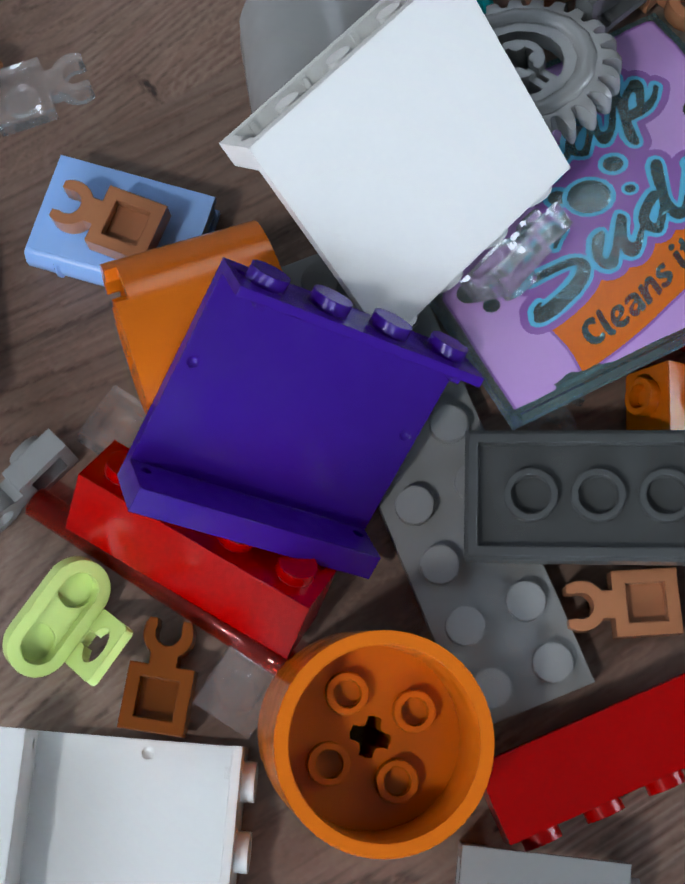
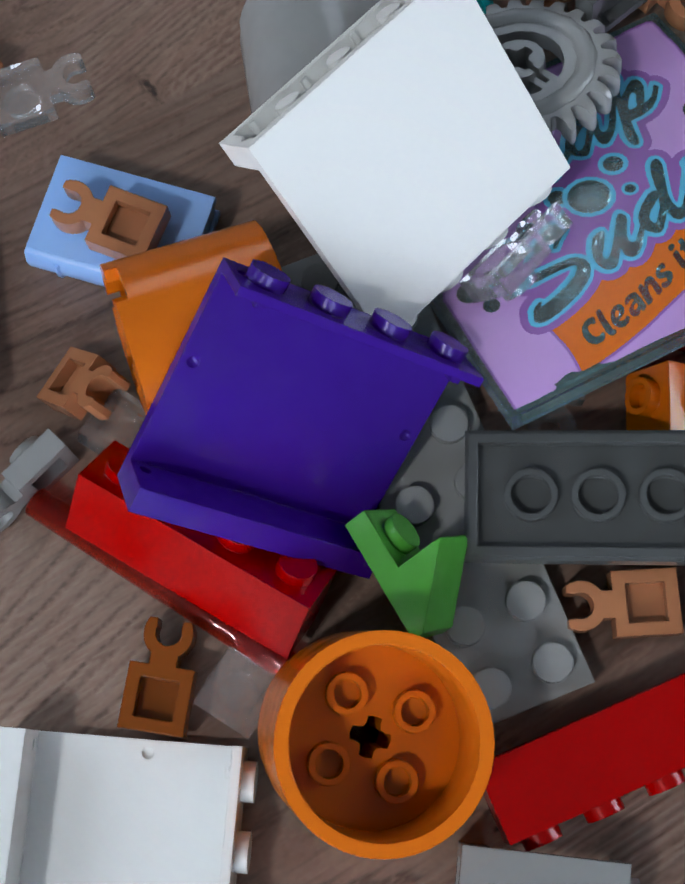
yellowish green bracket [2,556,133,686] -> none
none -> nougat plate [36,347,131,421]
none -> bright green slope [345,509,467,638]

